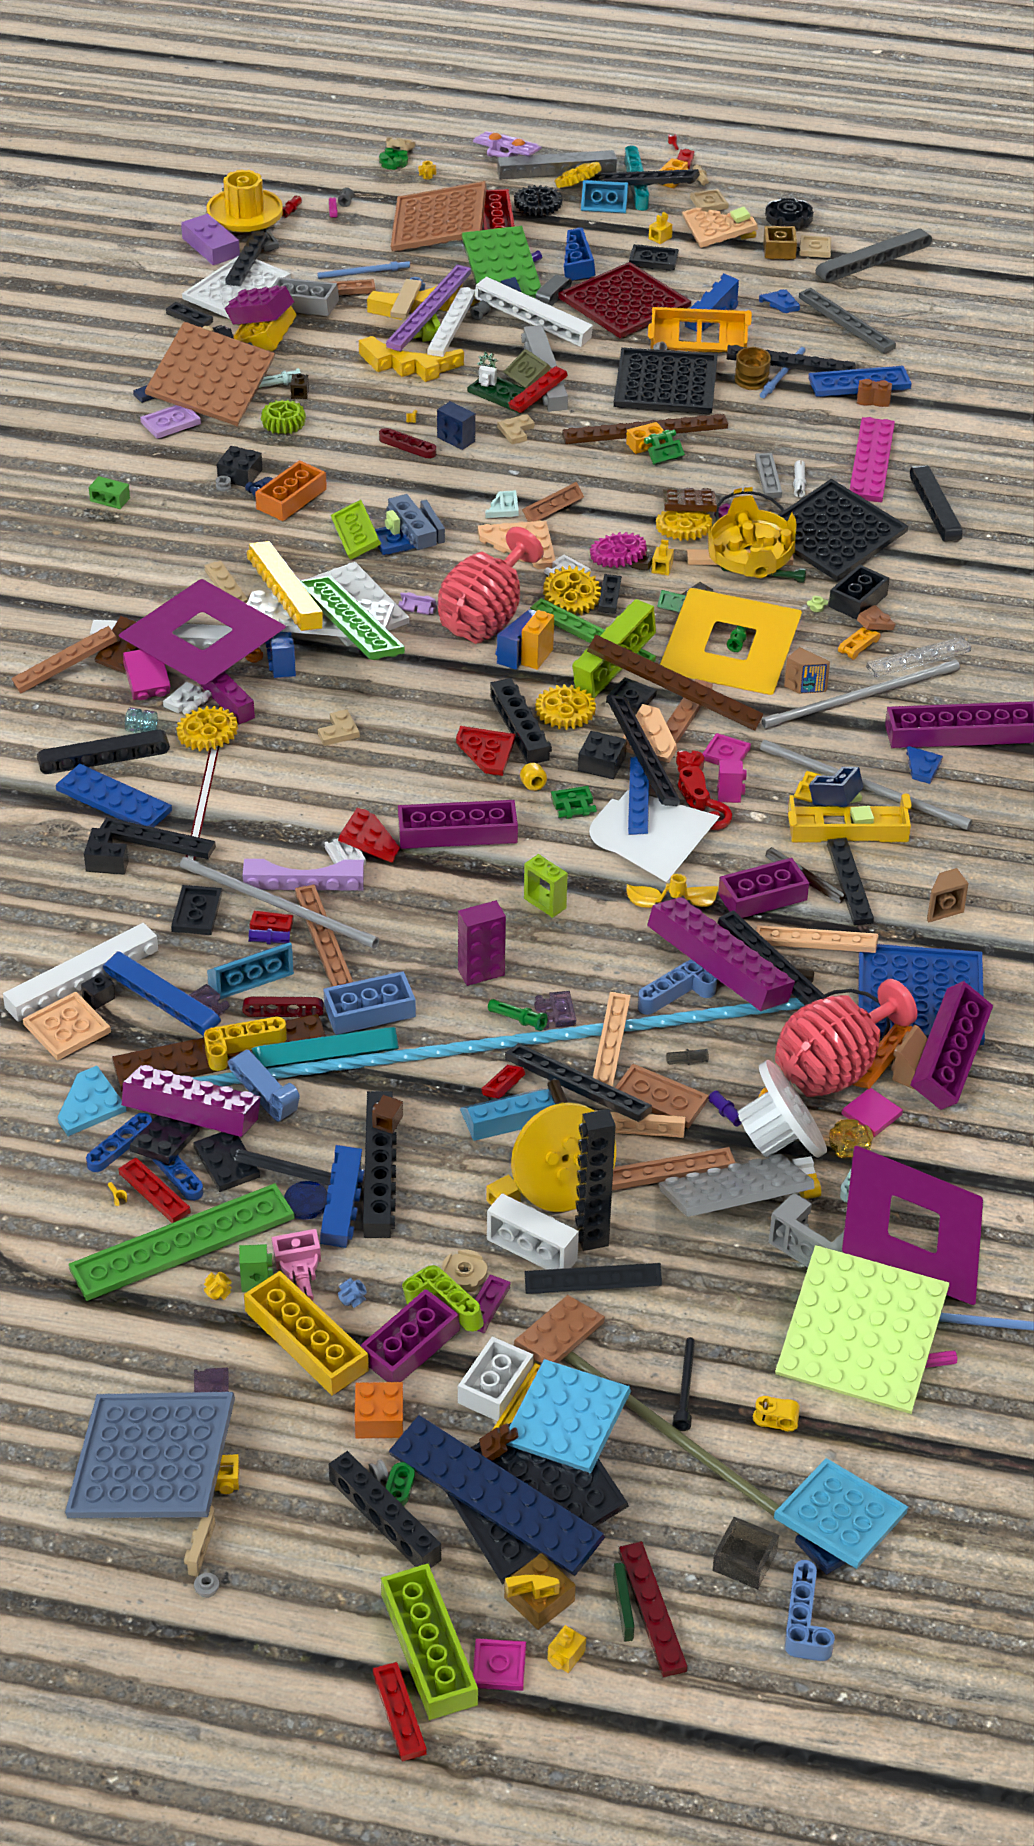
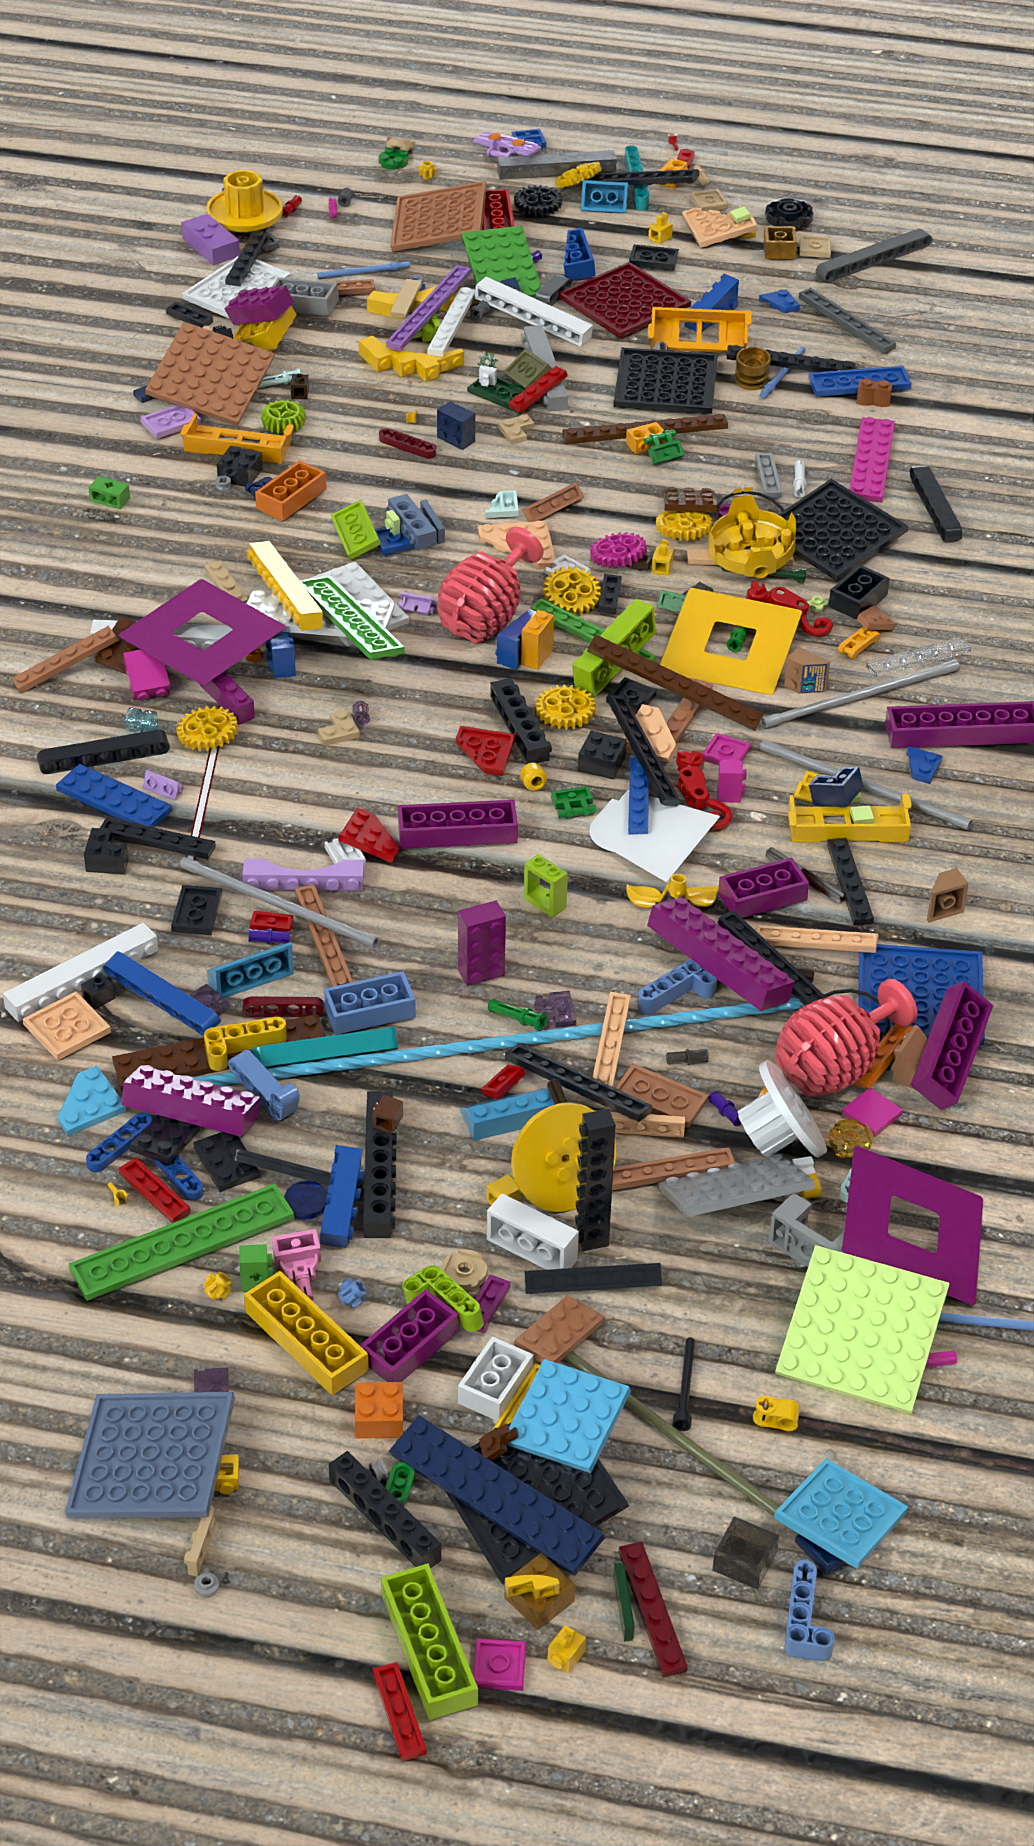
white plate [163,682,211,715] -> none
none -> lavender hinge [143,770,184,800]
none -> light orange piece [180,413,294,464]
none -> clear purple bush [352,701,370,726]
none -> blue wing [512,129,547,148]
none -> red animal [746,581,833,637]

